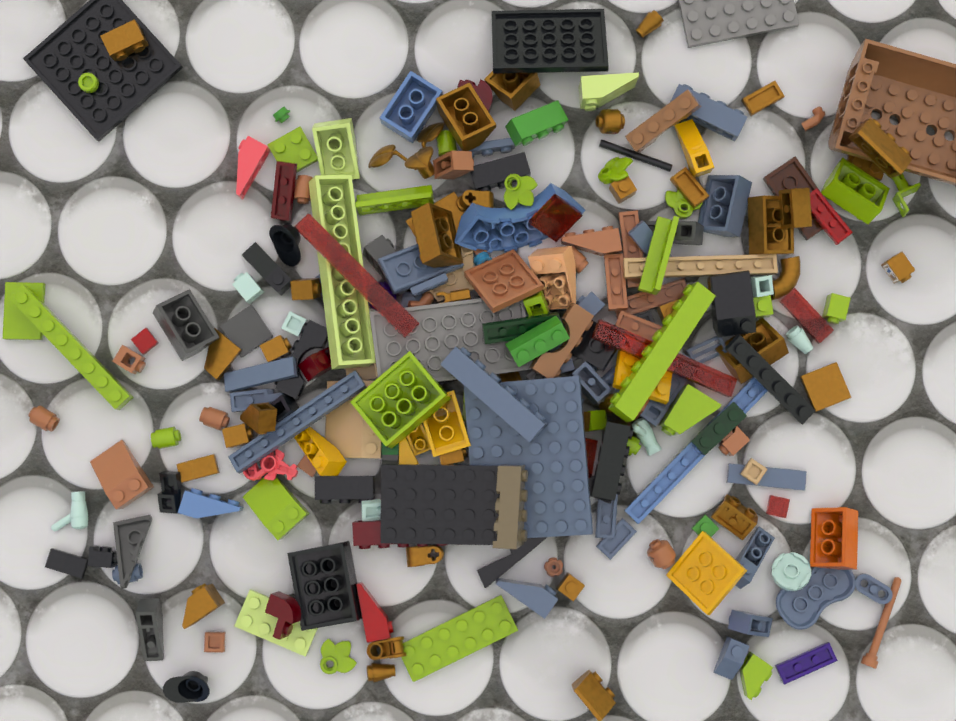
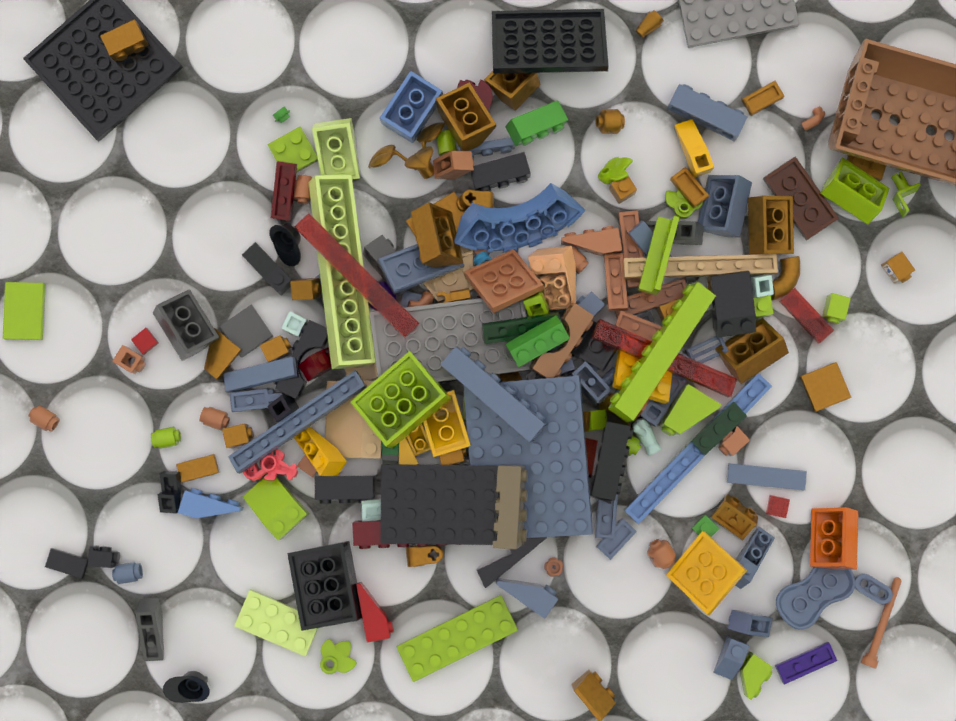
lime brick [8,284,134,410] -> none
light aqua piece [51,491,89,531] -> none
lime tile [78,73,99,93] -> none
nougat slope [90,440,154,510] -> none
dark grey wing [113,515,152,589] -> none
pearl gold slope [182,584,225,629] -> none
nougat tile [204,632,226,652] -> none
light aqua brick [232,272,264,304] -> none
coral slope [236,136,271,199] -> none
pearl gold slope [240,402,277,434] -> none
dark red brick [265,591,301,640] -> none
lime fence [355,185,434,215] -> none
pearl gold piece [367,636,407,660] -> none
pearl gold cone [367,663,395,683] -> none
sand blue tile [410,273,448,297] -> none
lime plate [504,174,538,210] -> none
clear red tile [529,194,583,242] -> none
pearl gold brick [557,573,585,602] -> none
yellowish green slope [578,72,639,111] -> none
black bar [599,139,672,172] -> none
medium nougat arch [625,89,702,153] -> none
black plate [724,334,816,425] -> none
tan tile [740,458,767,485] -> none
light aqua tile [772,552,811,591] -> none
pearl gold brick [779,188,812,229] -> none
light aqua cone [786,325,813,354] -> none
red tile [810,188,853,245] -> none
pearl gold slope [848,118,912,178] -> none

